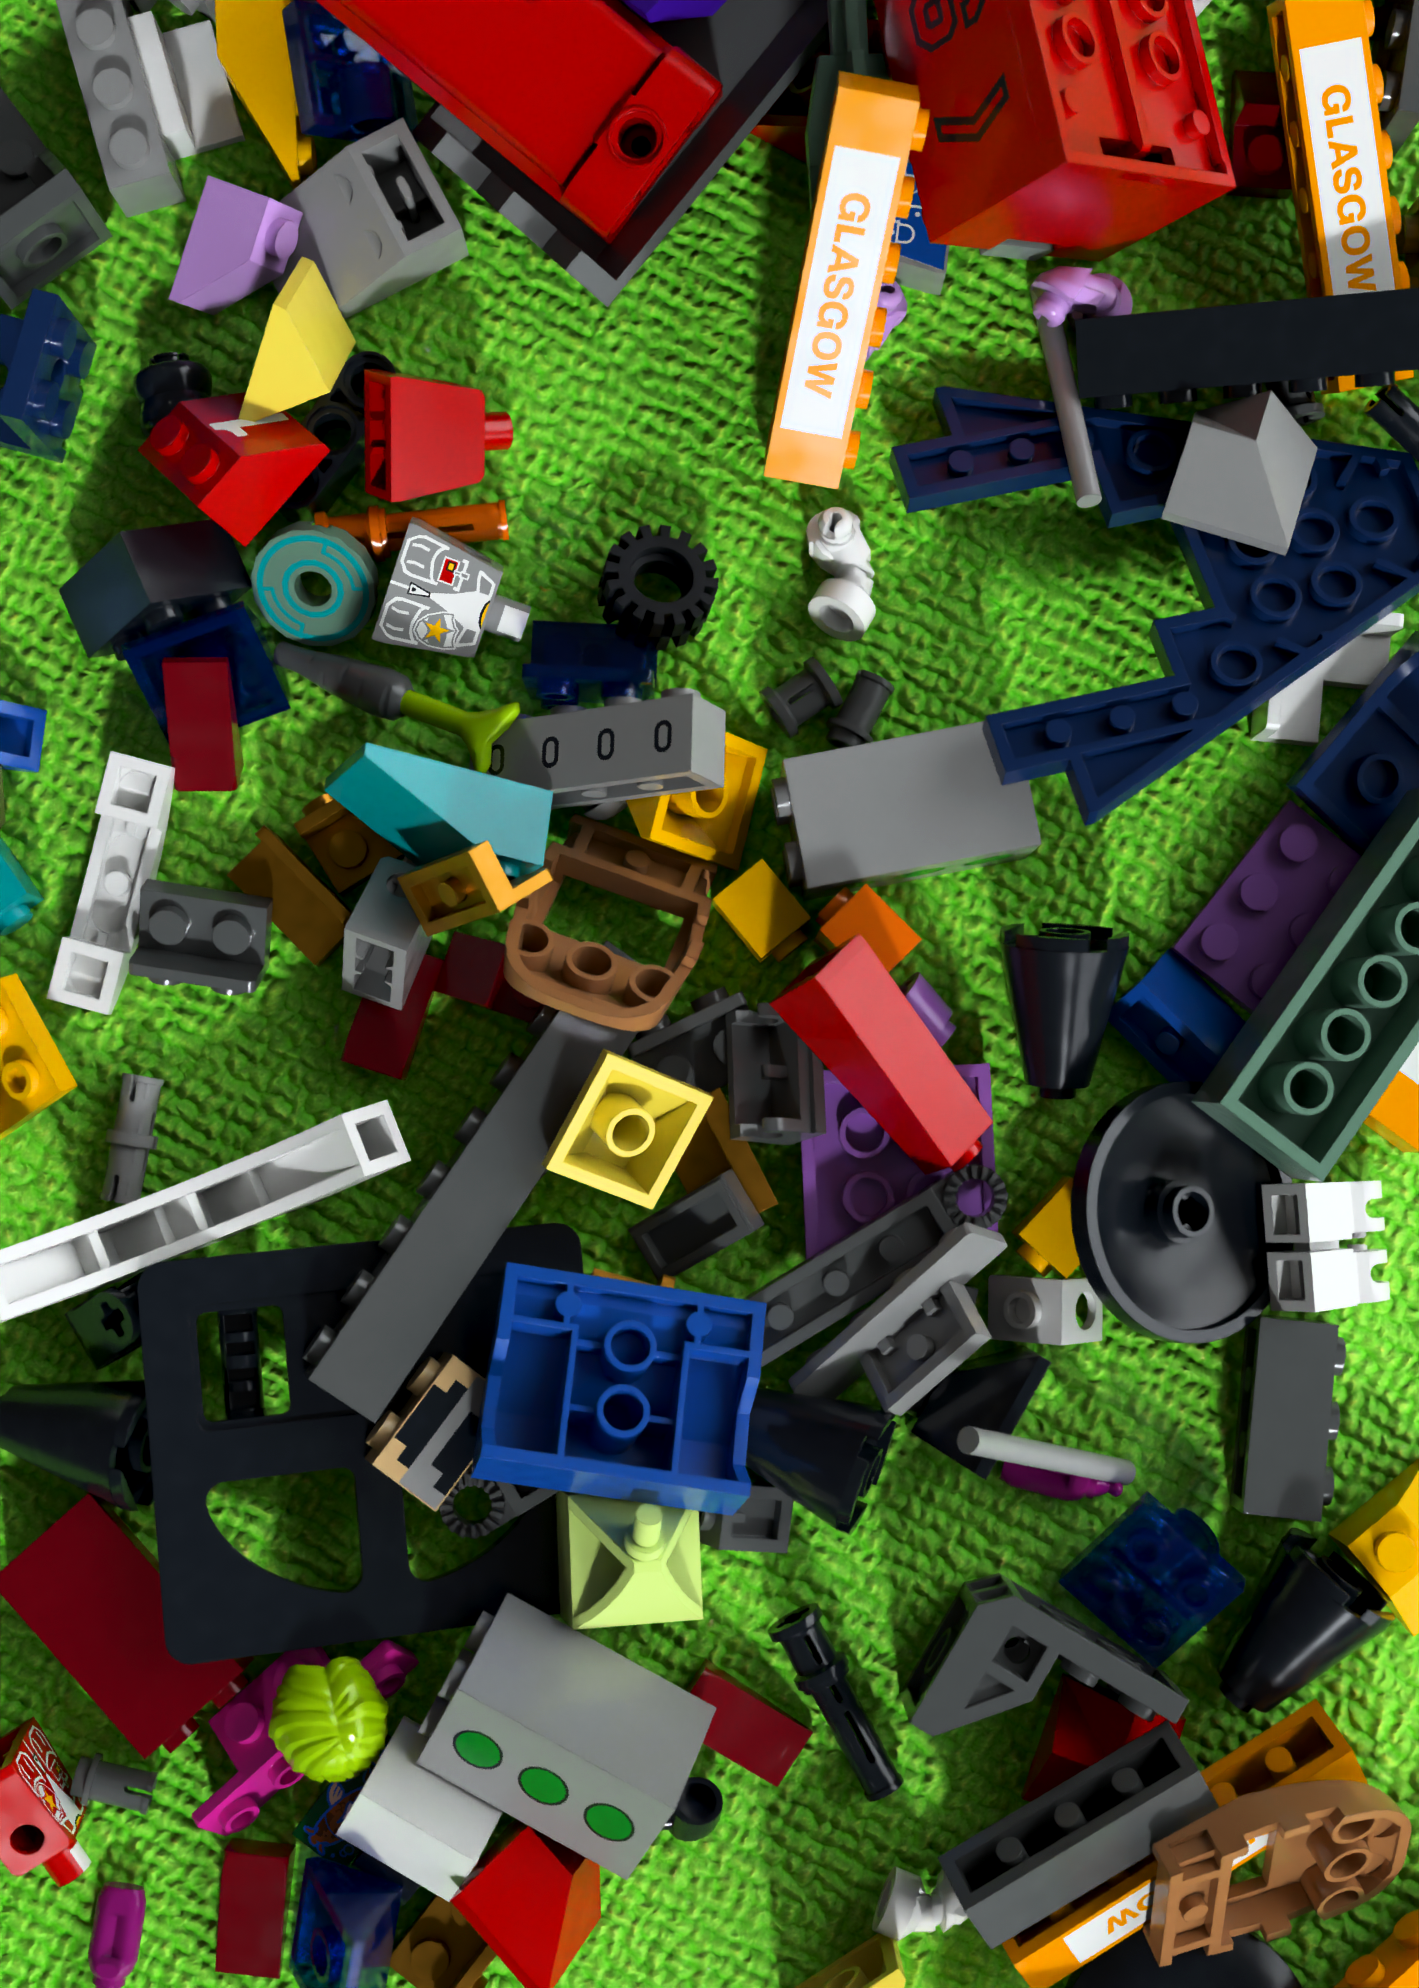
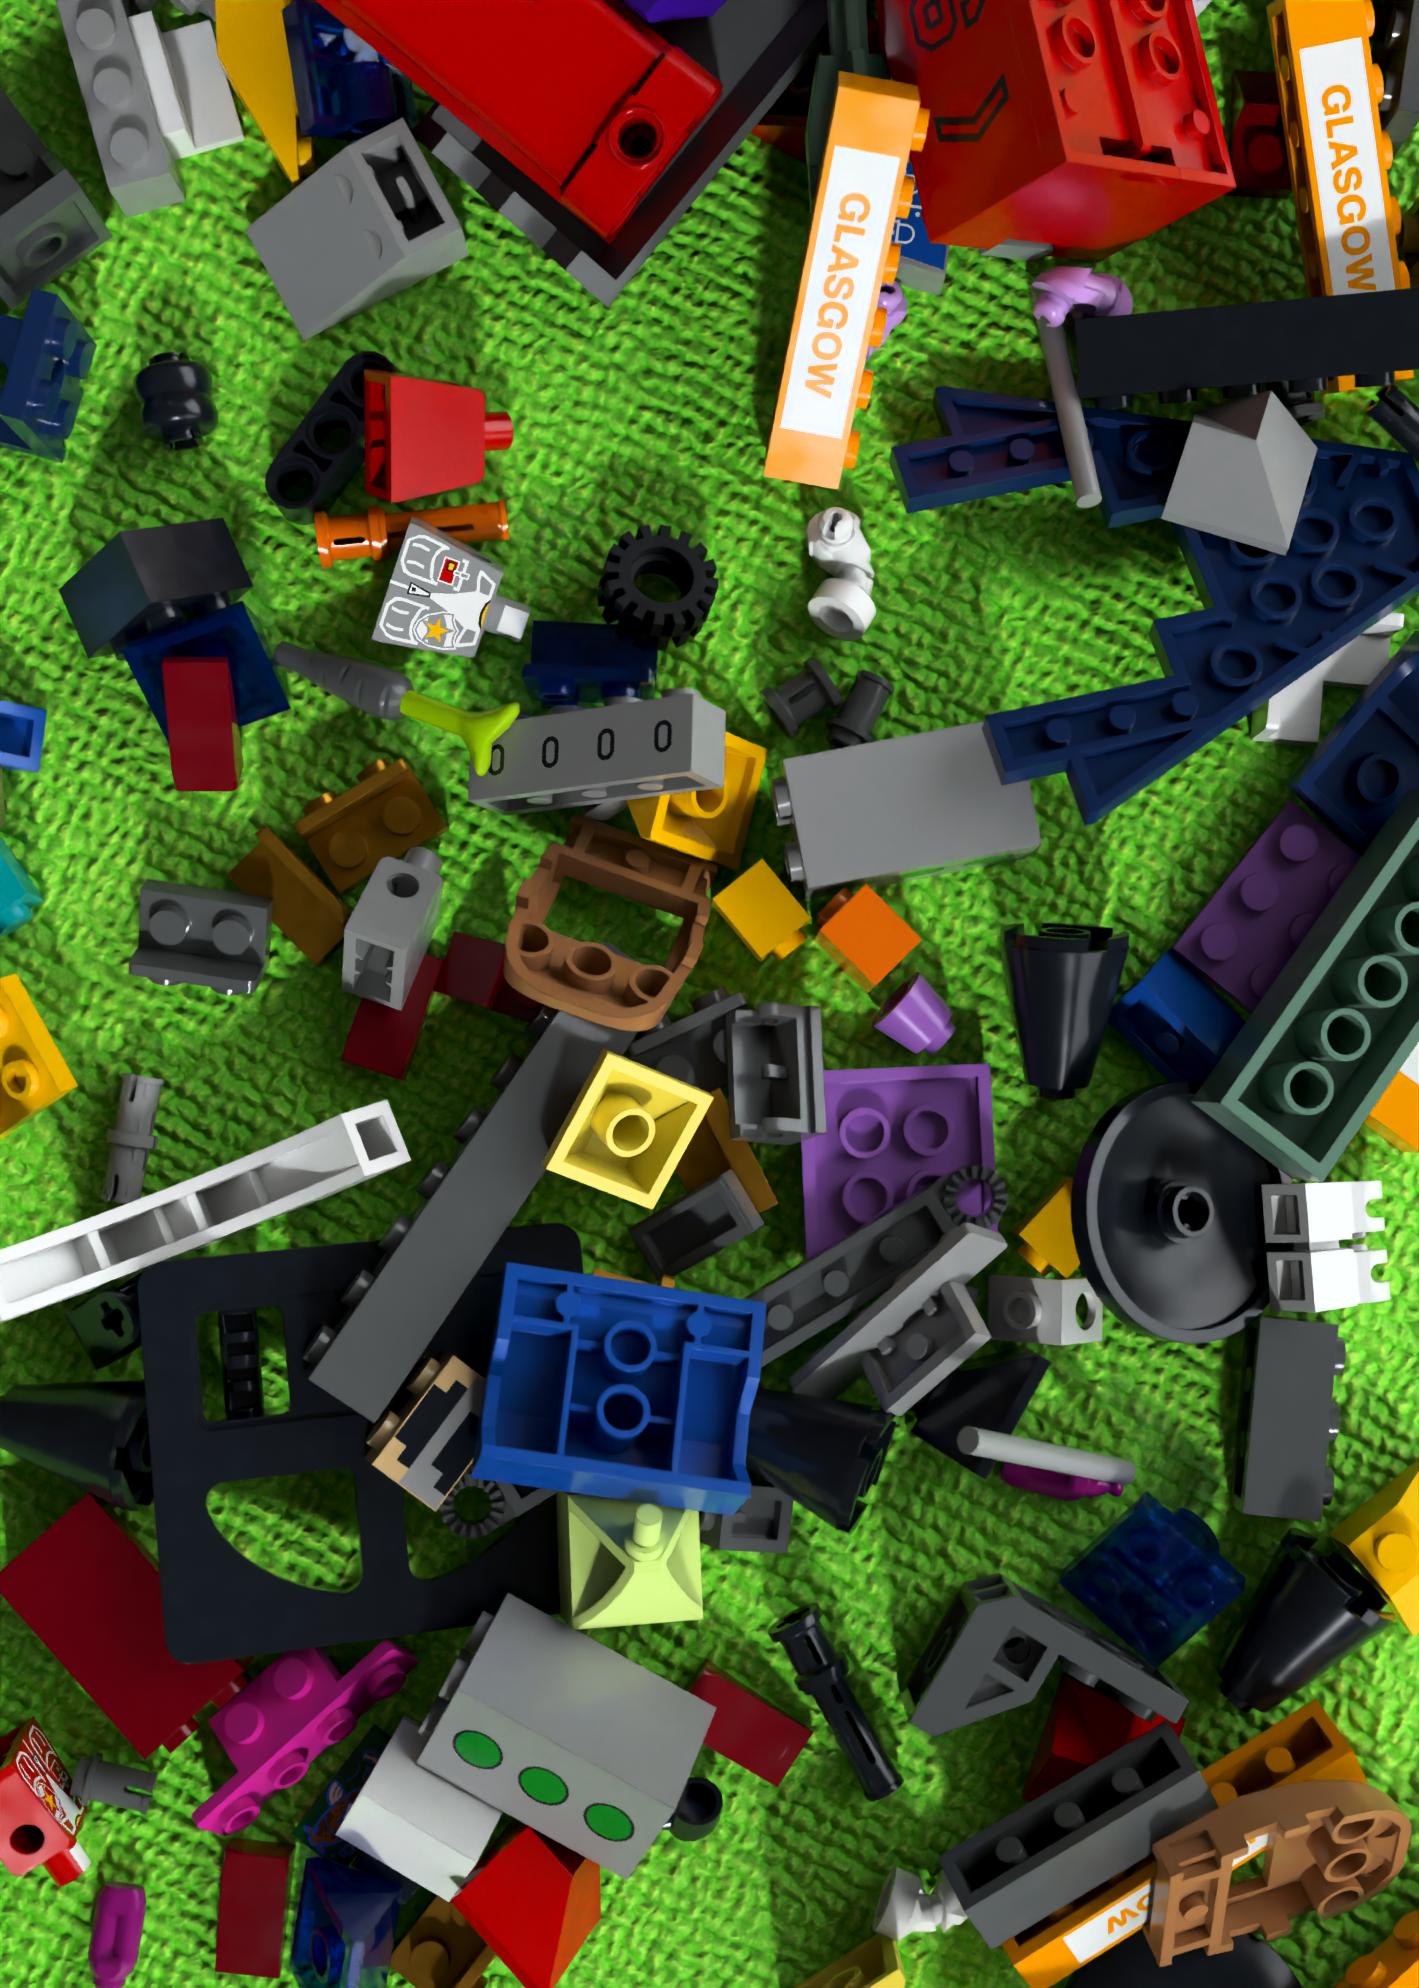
white slope [46,751,175,1015] -> none
red slope [138,392,331,547] -> none
lavender slope [168,175,303,316] -> none
light yellow slope [238,256,356,422] -> none
sand green tile [250,521,379,646] -> none
lime hair [268,1656,388,1783] -> none
teal slope [324,742,553,881] -> none
pearl gold panel [397,840,554,937] -> none
slope [769,933,993,1175] -> none

